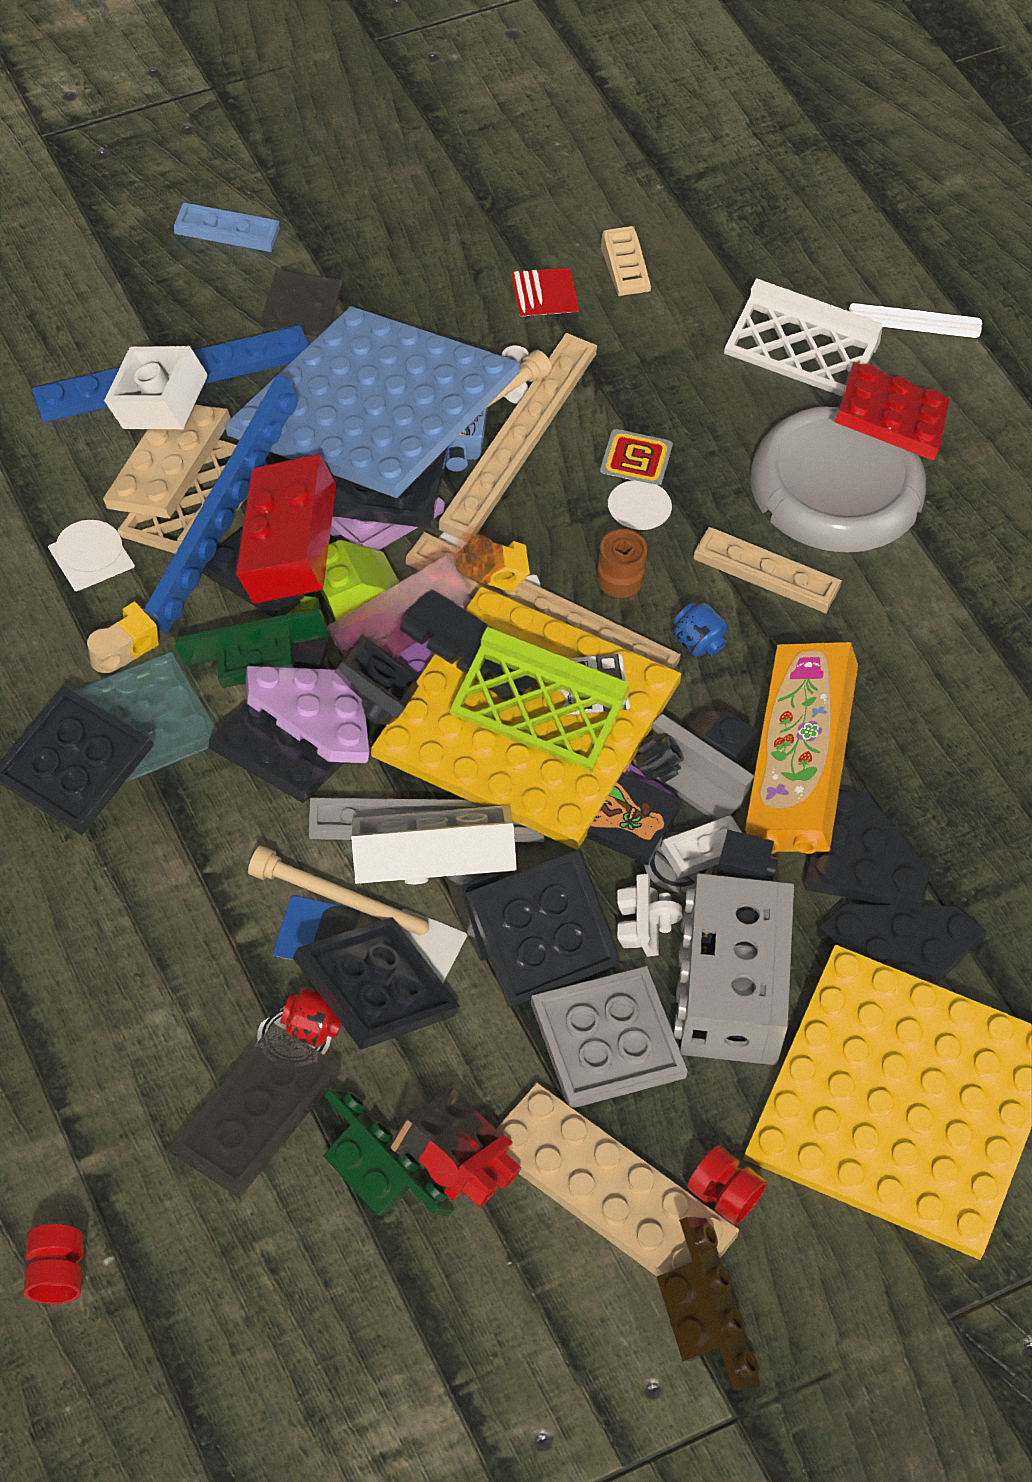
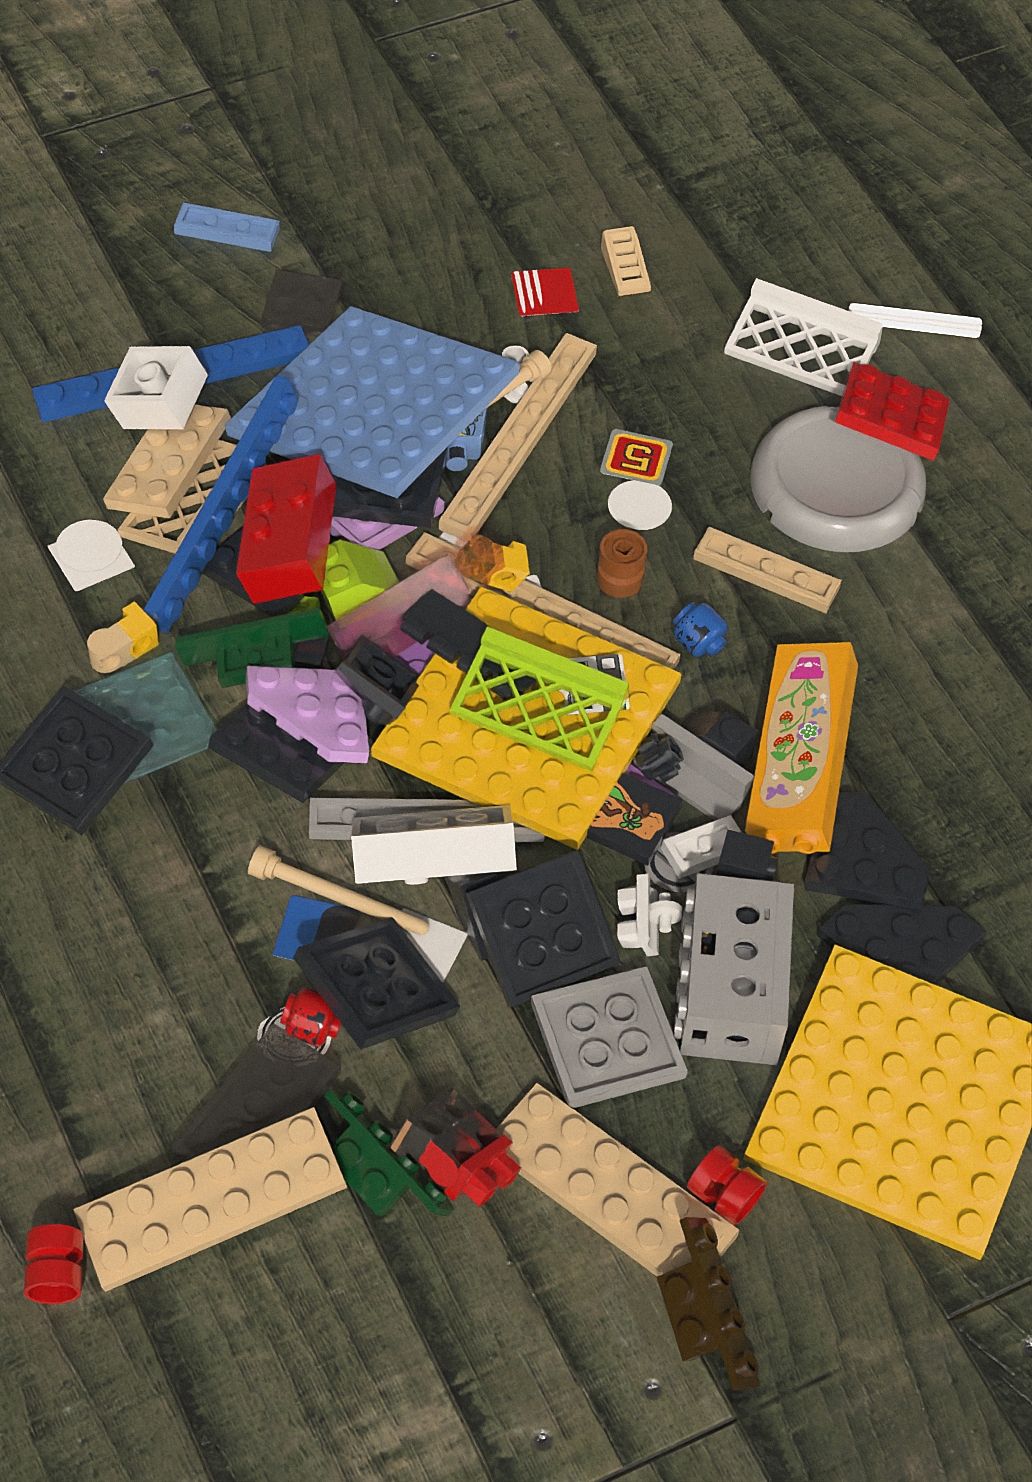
none -> tan plate [73,1107,347,1292]

